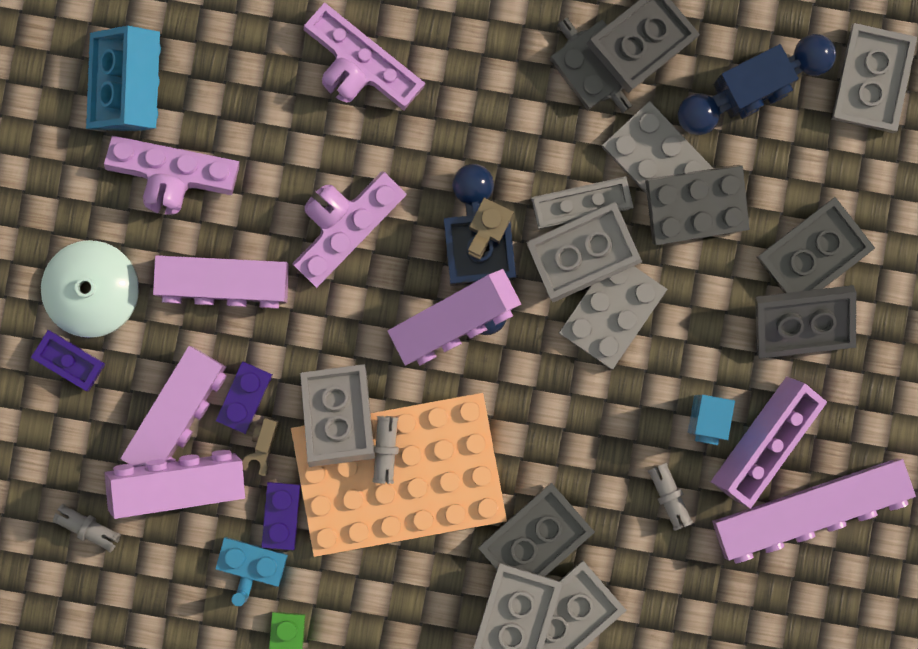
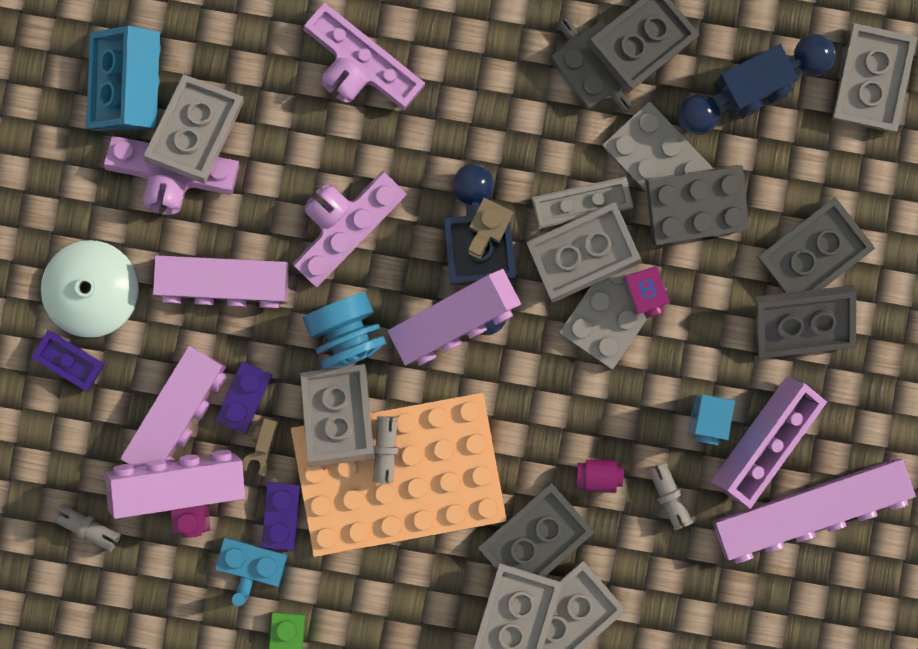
none -> light grey plate [143,74,244,184]
none -> magenta brick [171,504,211,538]
none -> dark azure wheel [303,292,387,370]
none -> magenta brick [577,459,624,493]
none -> magenta brick [623,265,670,319]

